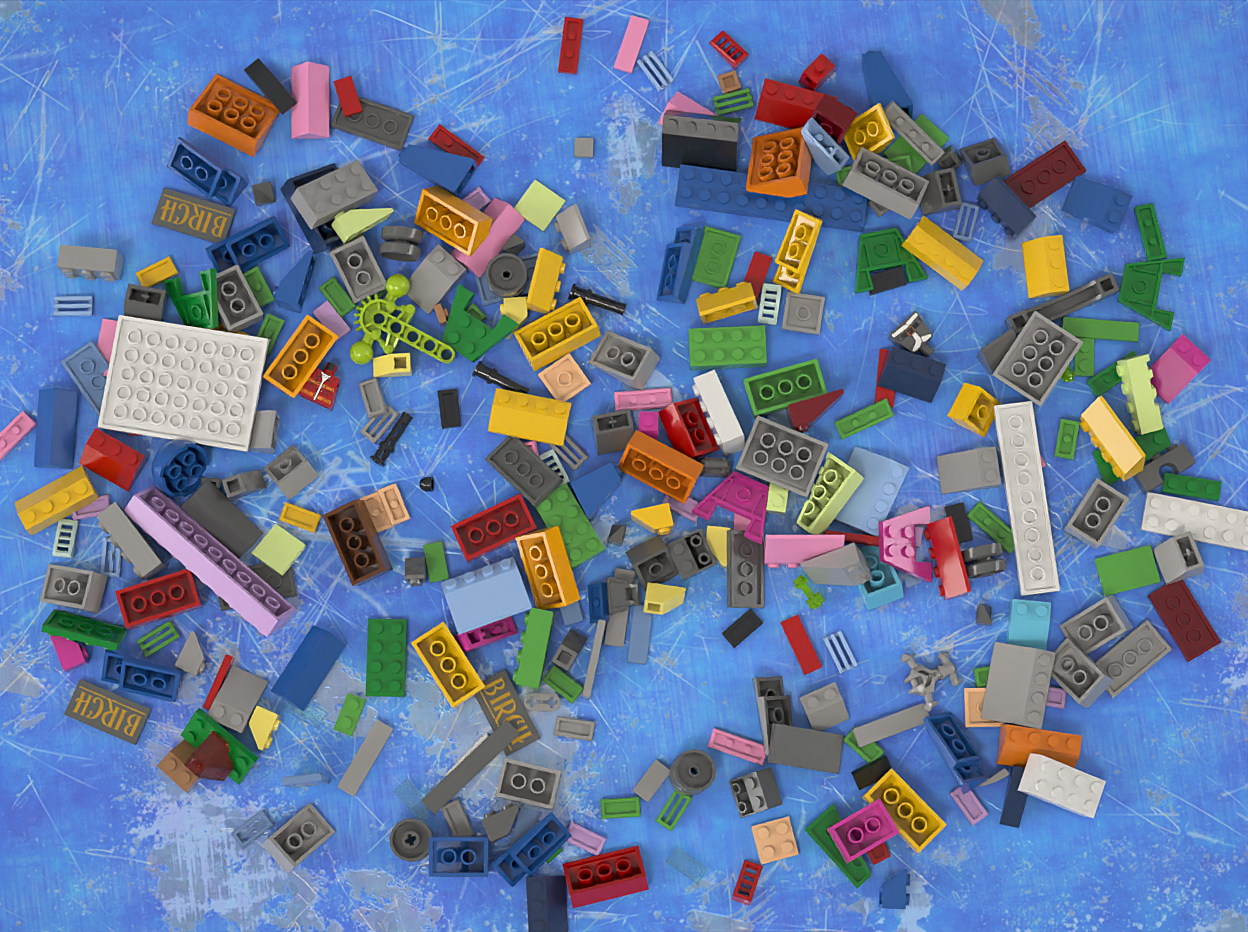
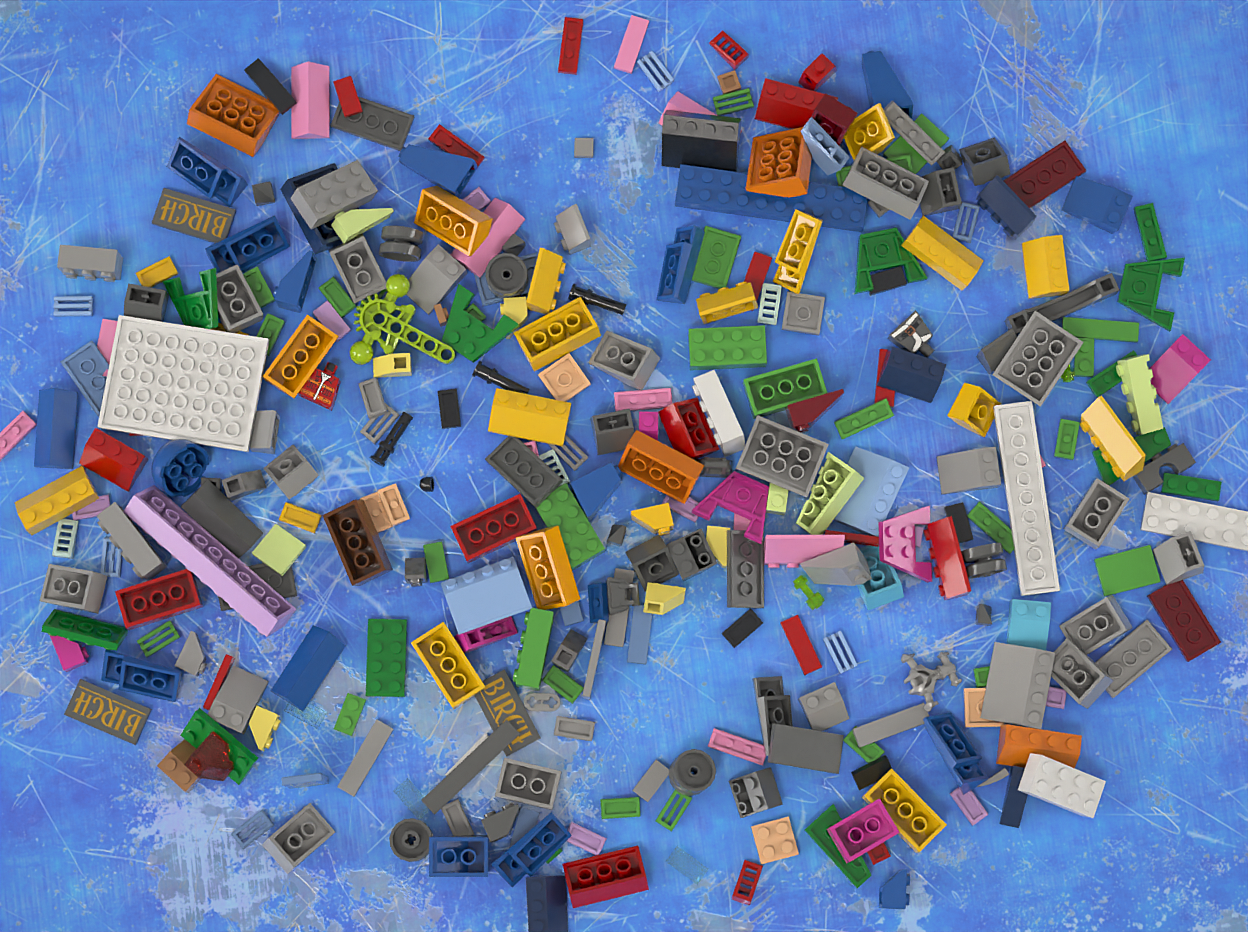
yellowish green tile [514,180,566,232] -> none

